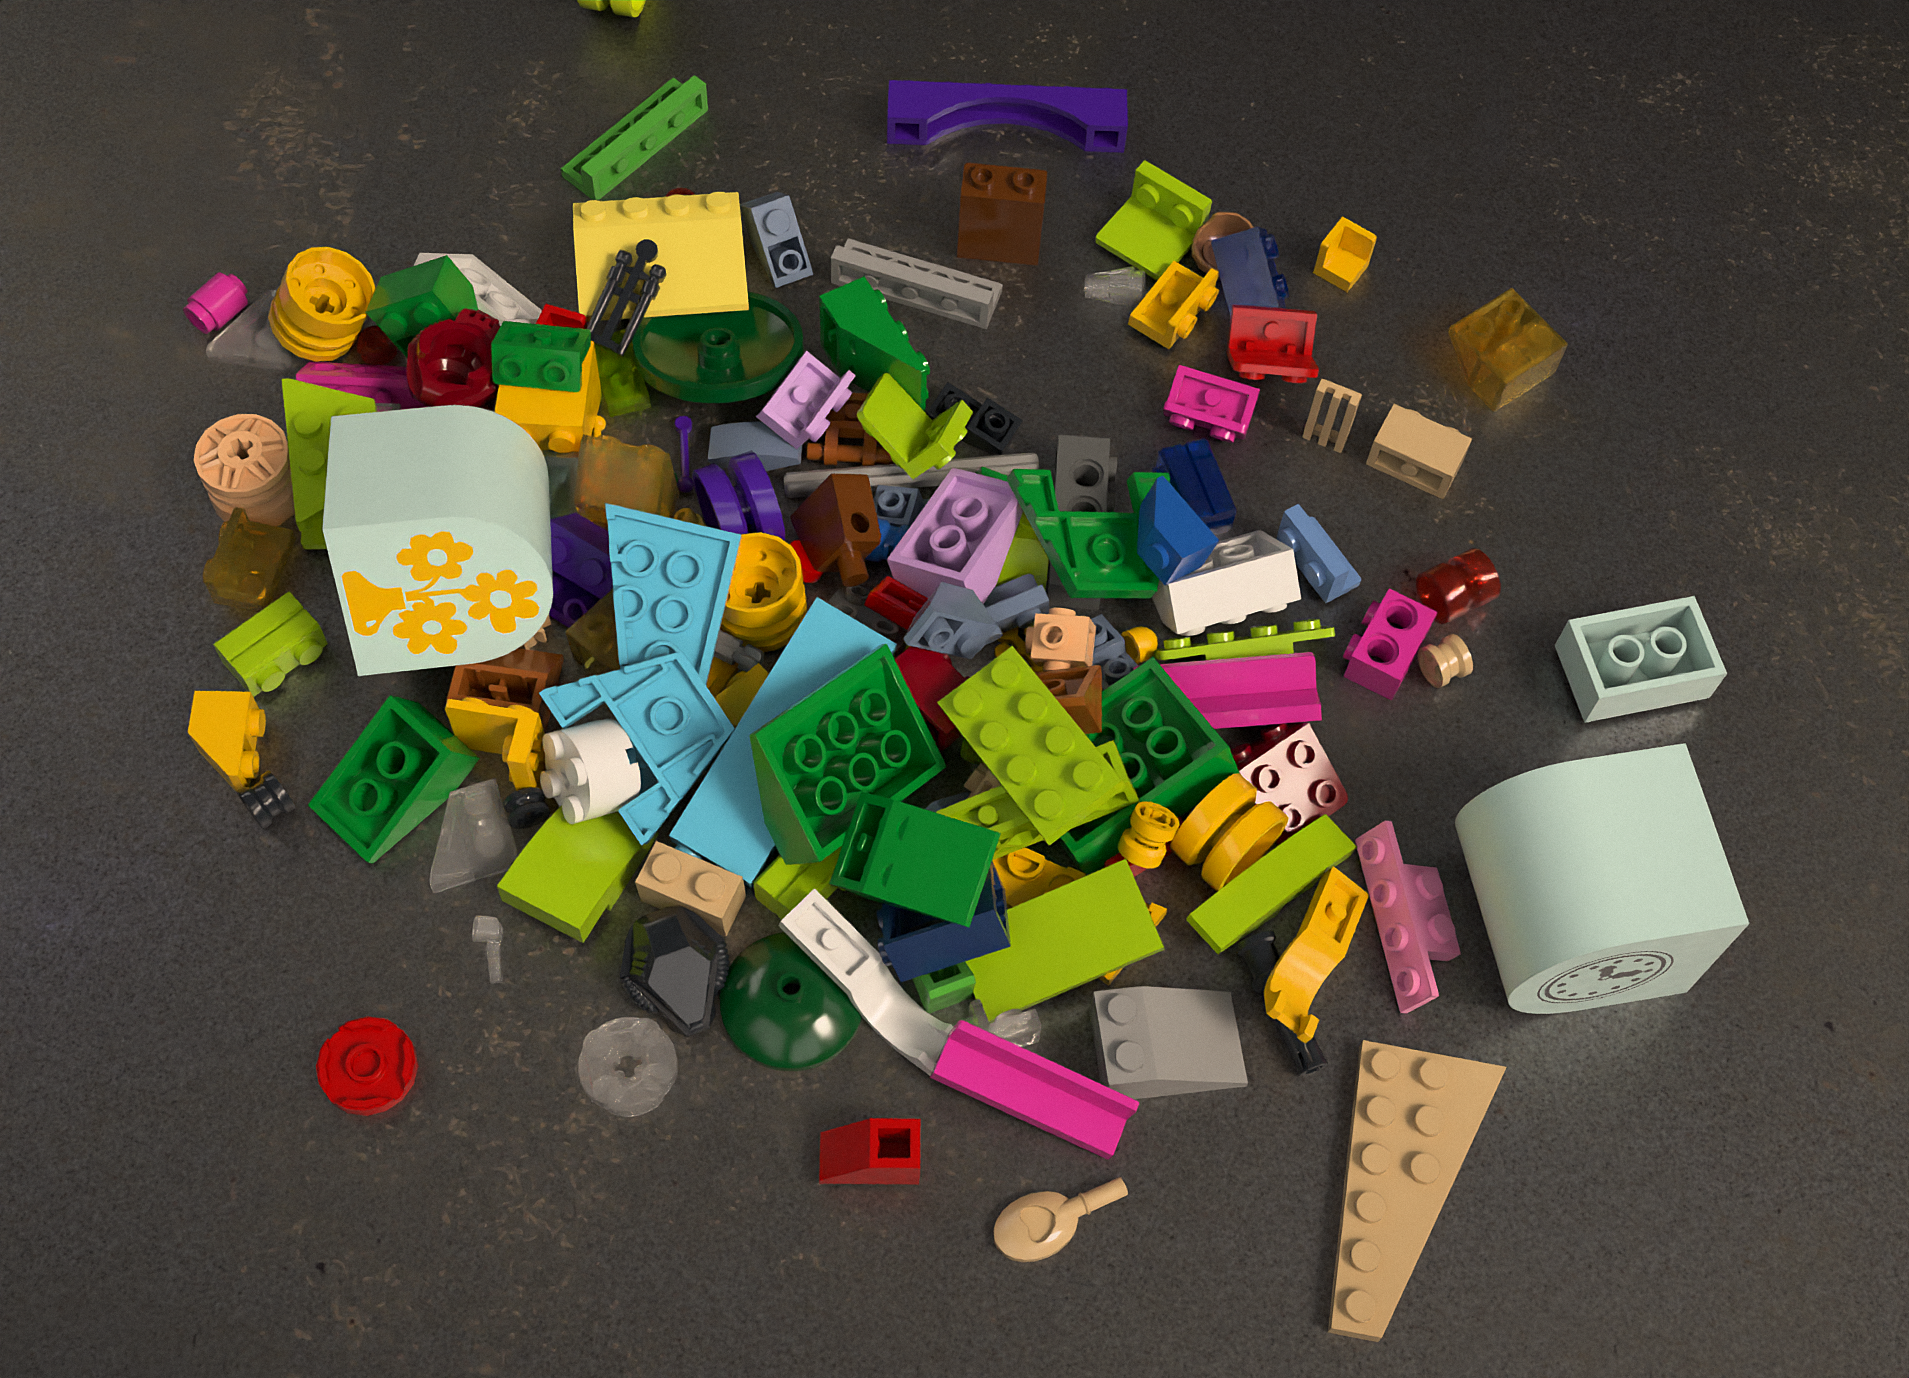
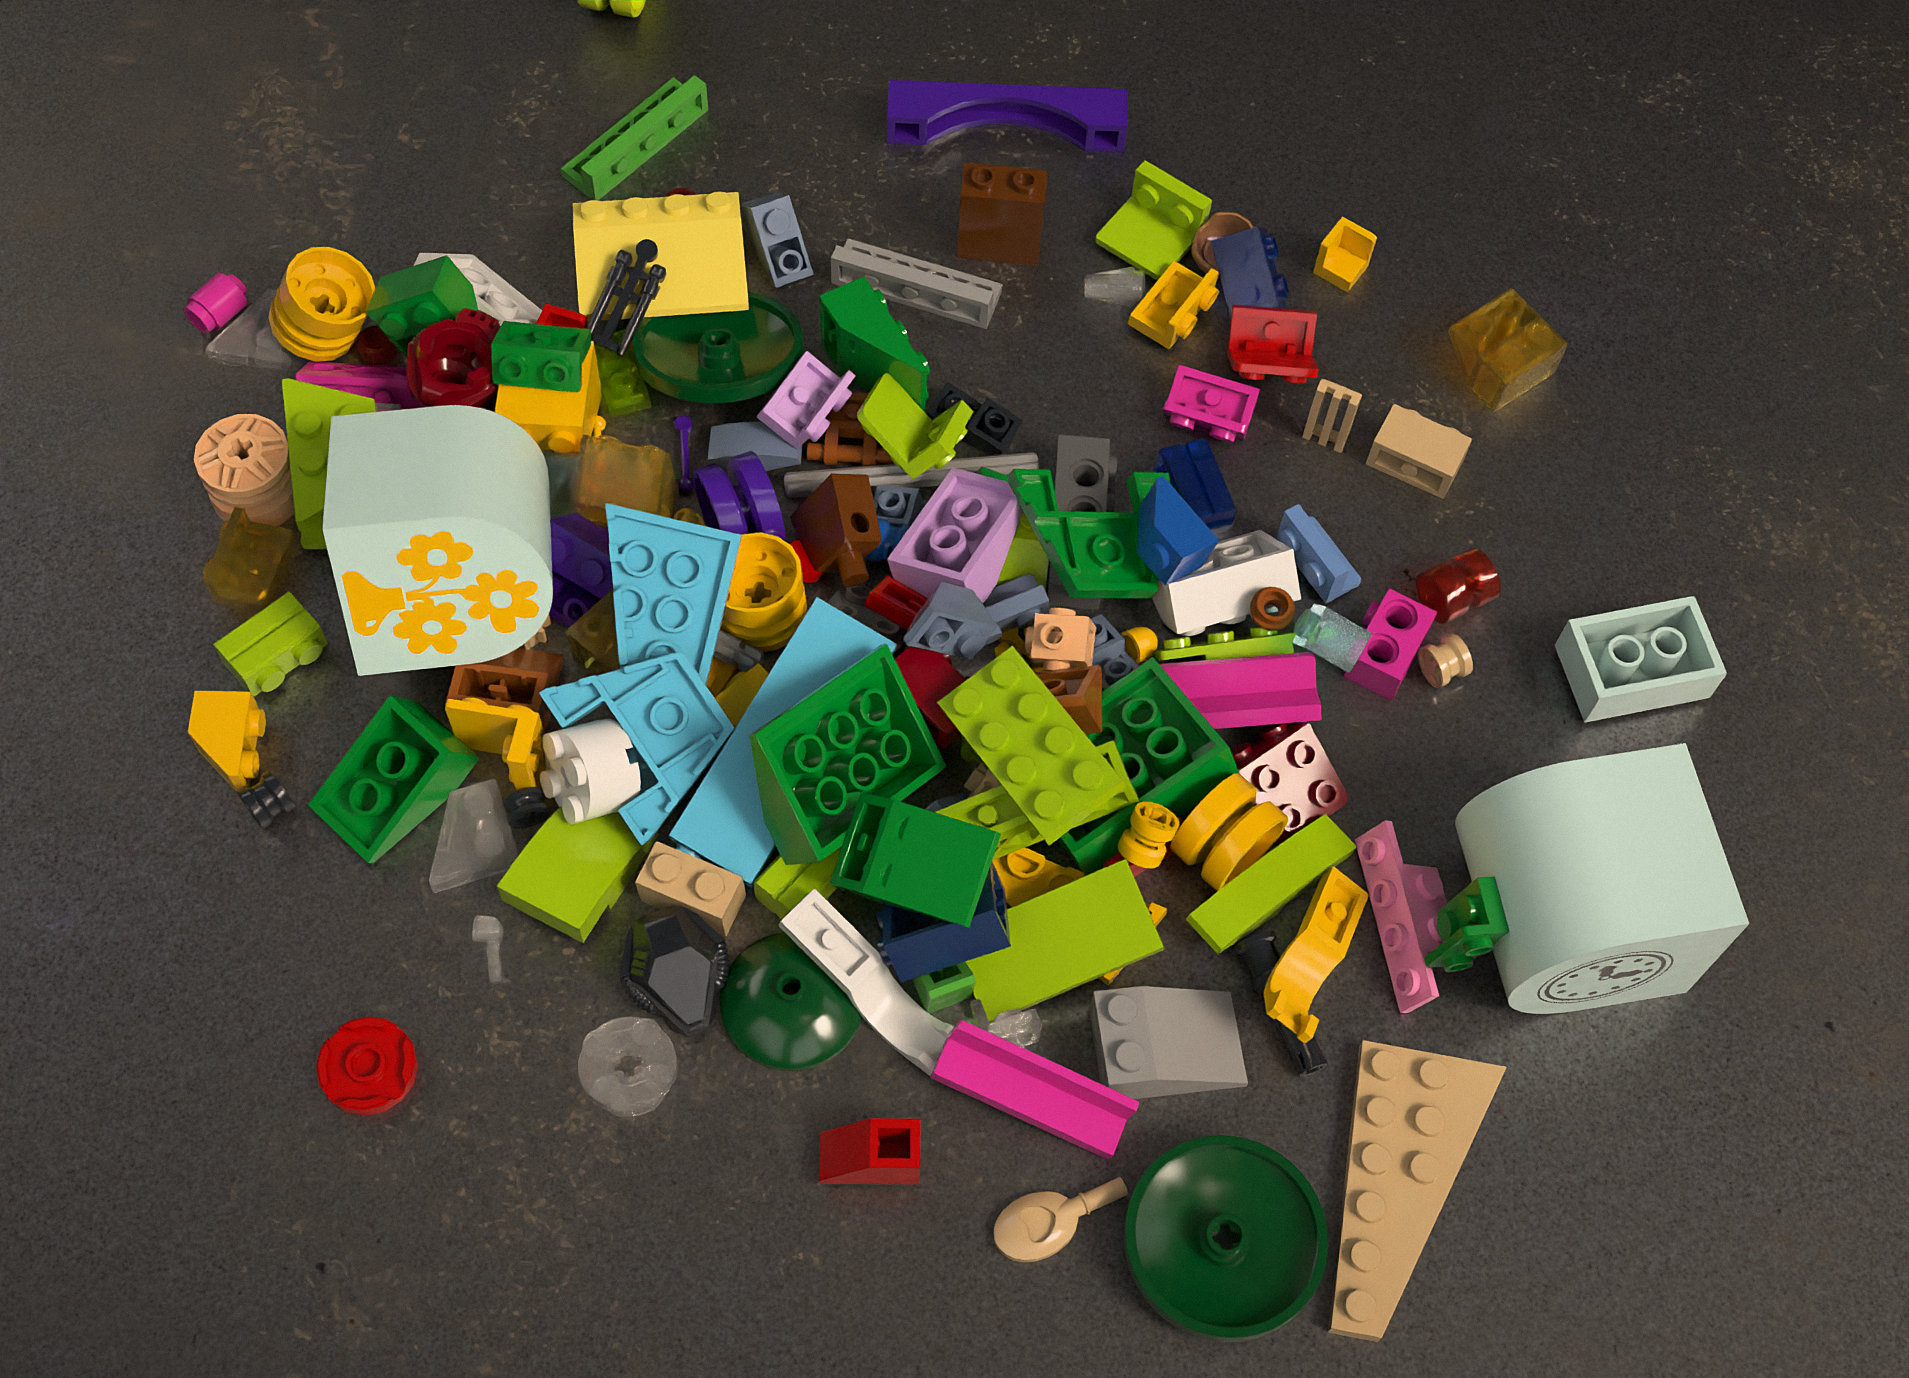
none -> dark green dish [1123,1135,1328,1342]
none -> dark orange plate [1249,587,1295,631]
none -> clear light blue brick [1292,604,1372,673]
none -> green bracket [1424,876,1510,972]

